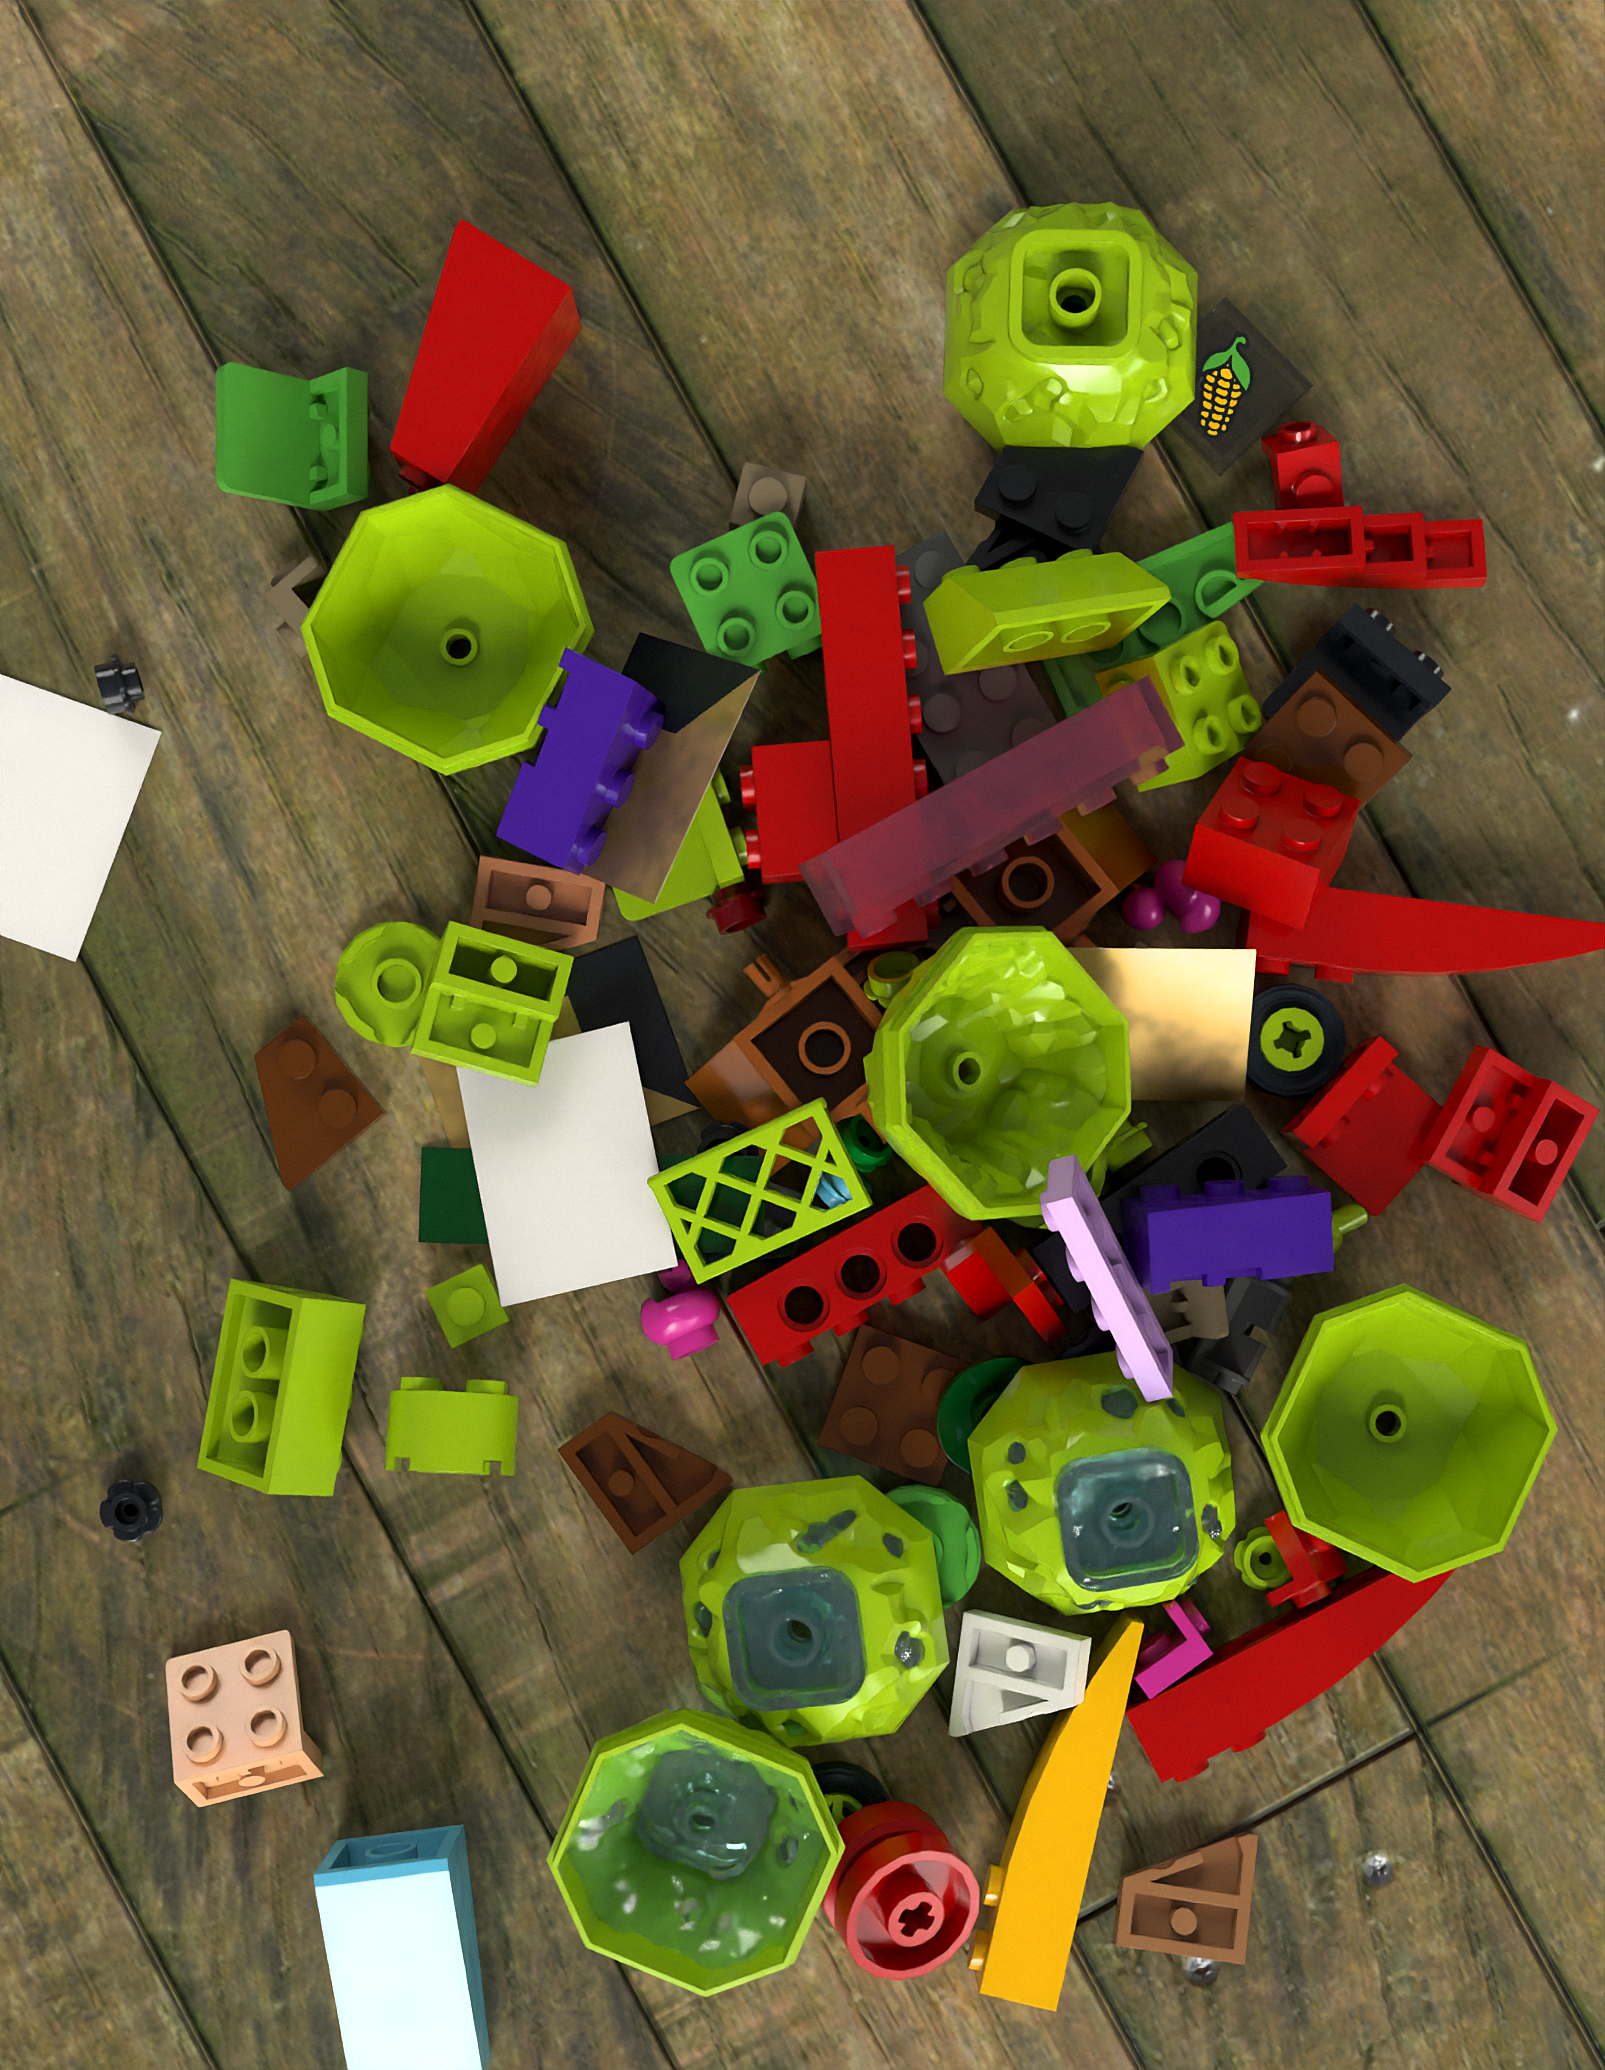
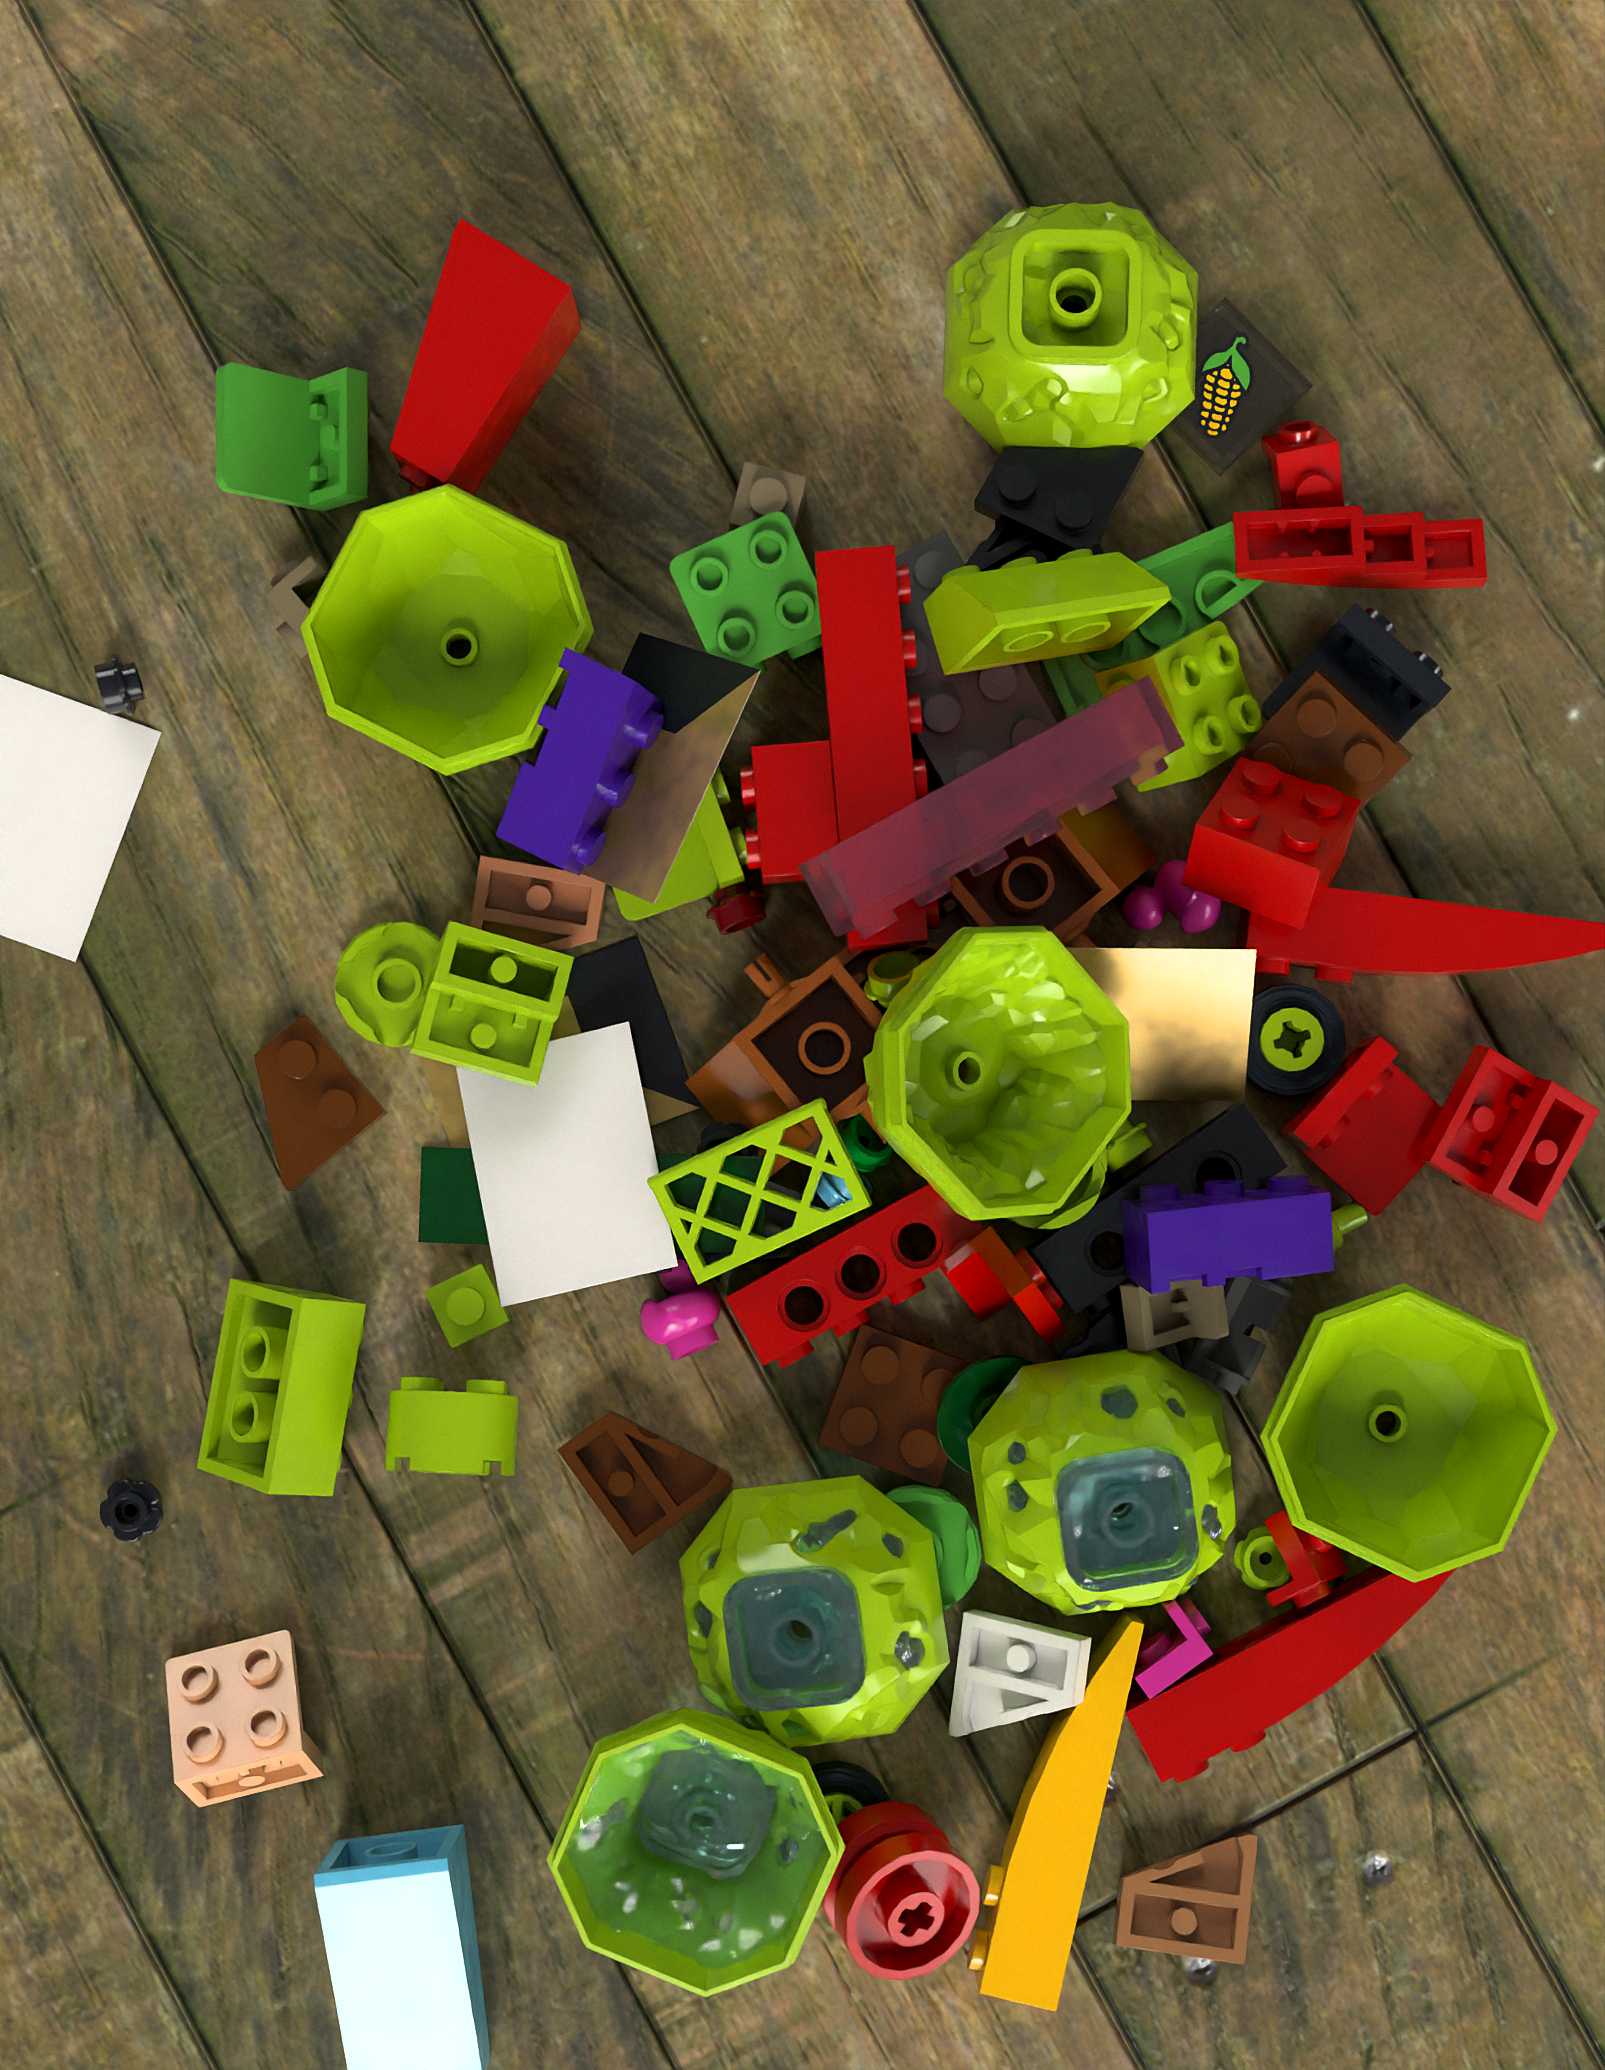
lavender plate [1040,1154,1173,1402] -> none

